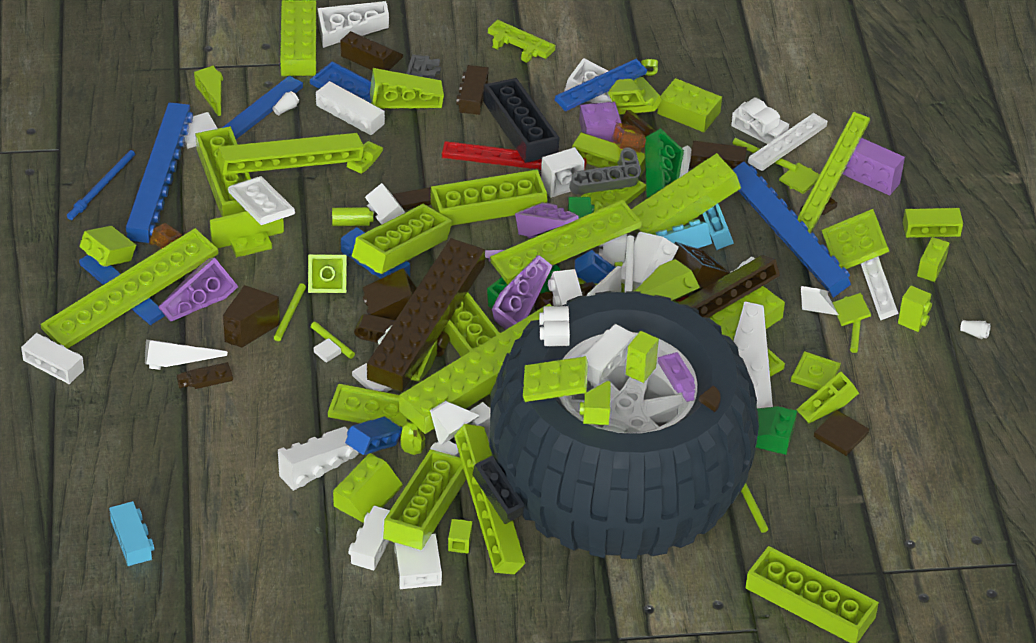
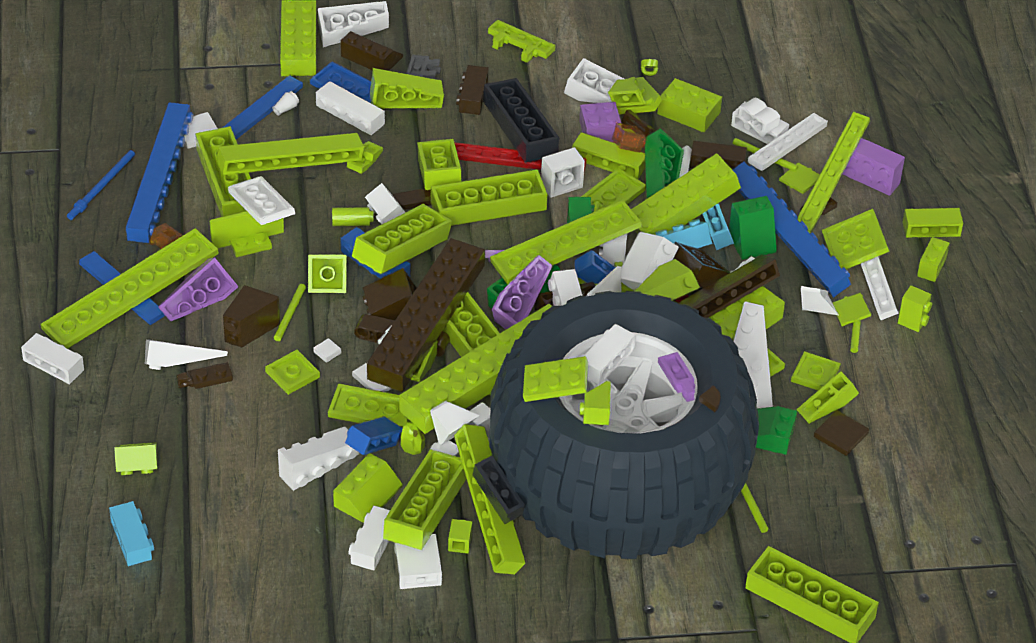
lime brick [80,226,136,266] -> none
lime slope [194,66,223,116] -> none
lime bar [311,322,355,359] -> none
medium lavender wedge [515,202,579,238] -> none
white brick [539,306,570,346] -> none
blue tile [554,58,647,111] -> none
dark grey beam [569,148,641,194] -> none
white bar [625,235,634,293] -> none
lime brick [626,331,659,383] -> none
white cone [961,320,990,339] -> none
none -> lime slope [114,442,158,475]
none -> lime tile [265,350,320,395]
none -> lime brick [417,139,461,190]
none -> green slope [729,196,777,260]

